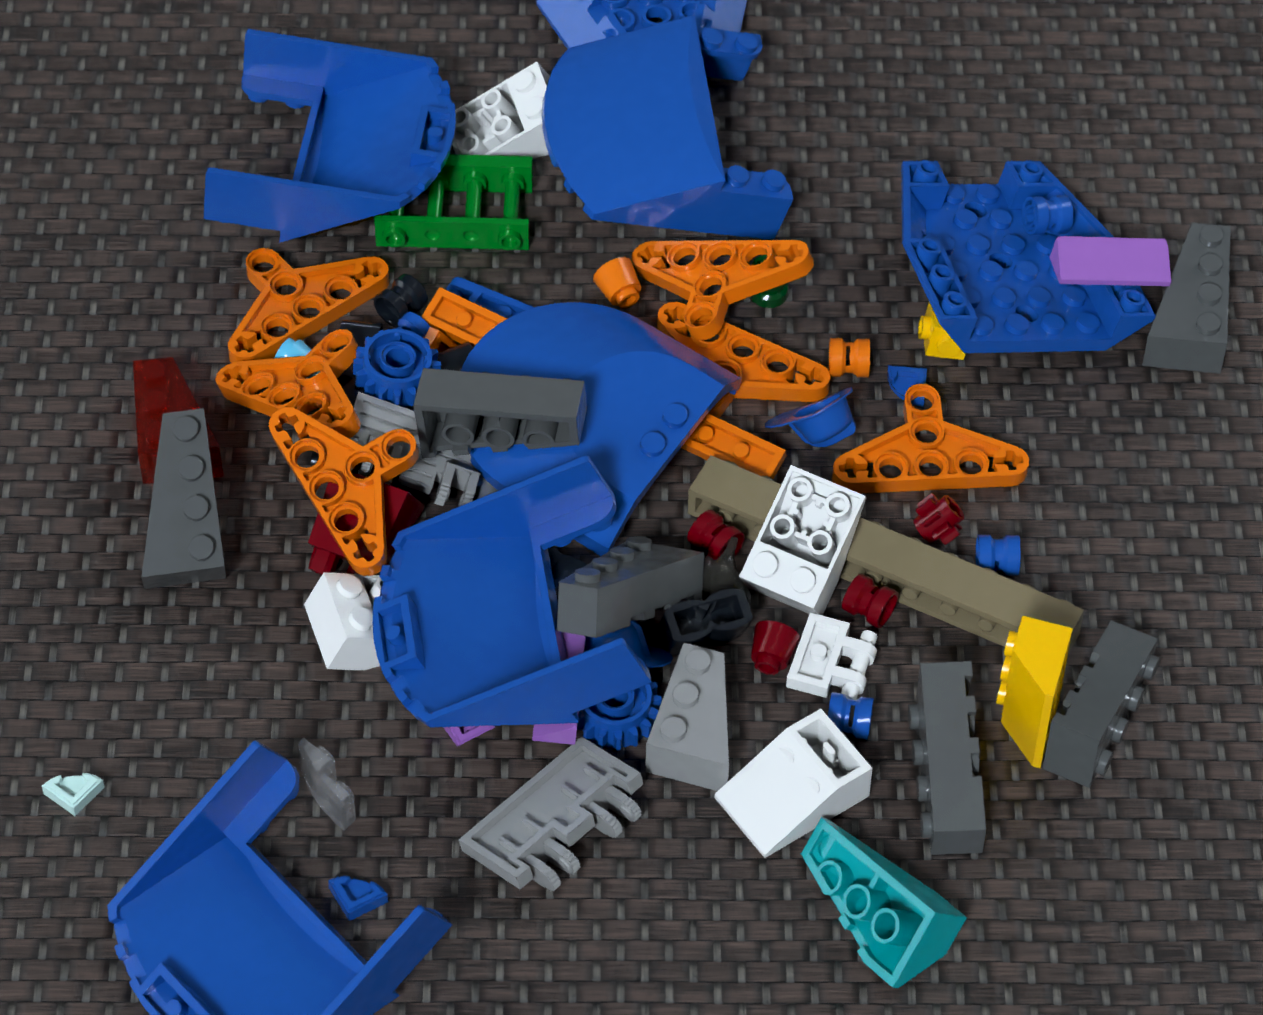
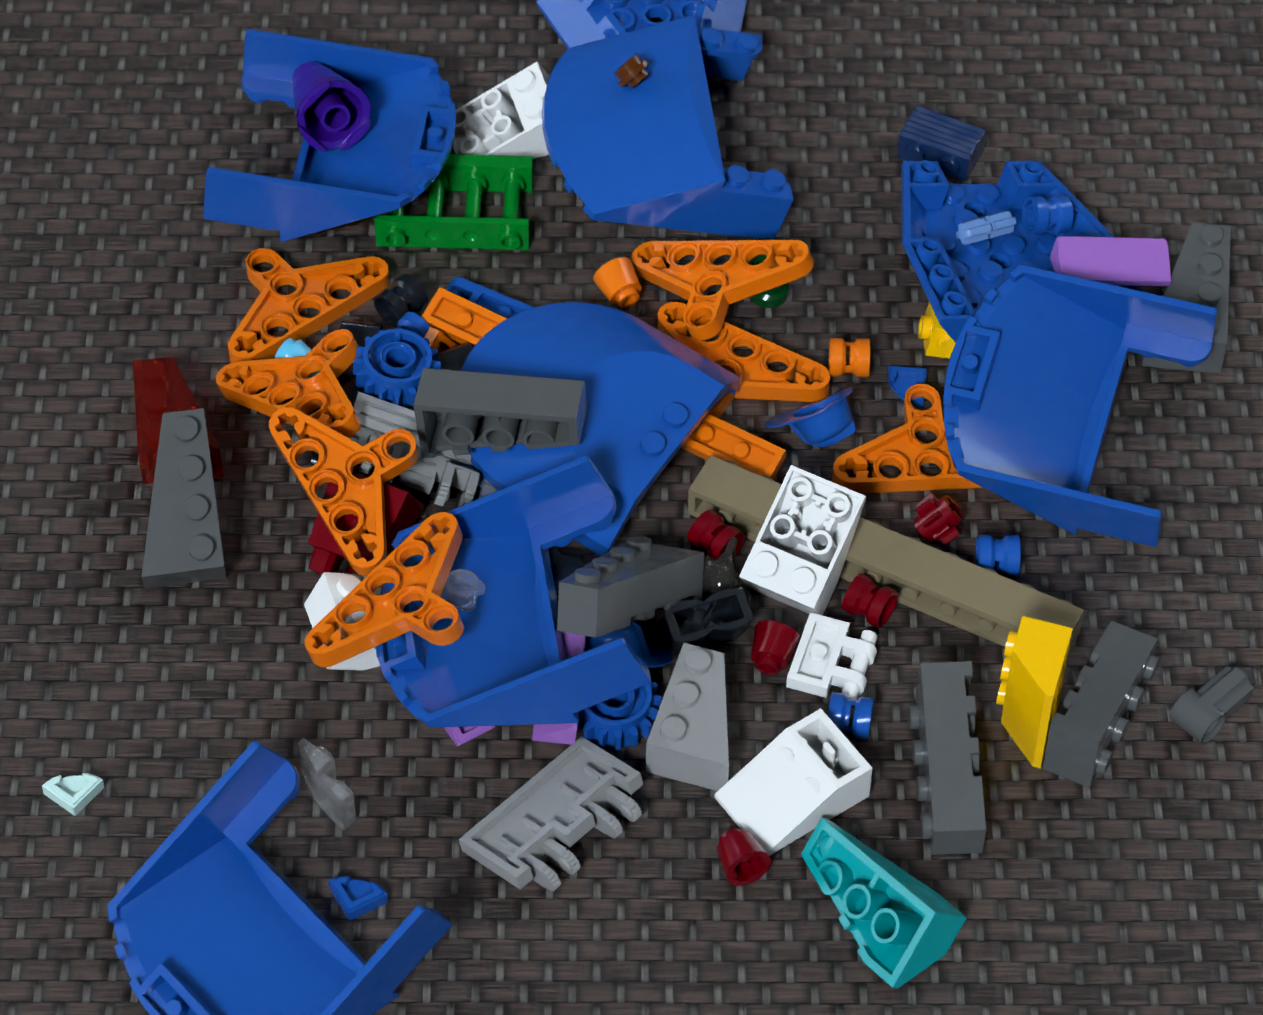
none -> dark purple cone [292,61,371,152]
none -> orange beam [304,512,464,667]
none -> clear plate [441,569,486,611]
none -> reddish brown plate [614,53,649,88]
none -> dark red hat [717,828,771,886]
none -> dark blue brick [897,105,986,182]
none -> blue windscreen [943,265,1218,547]
none -> medium blue piece [956,211,1017,245]
none -> dark grey piece [1169,667,1254,745]

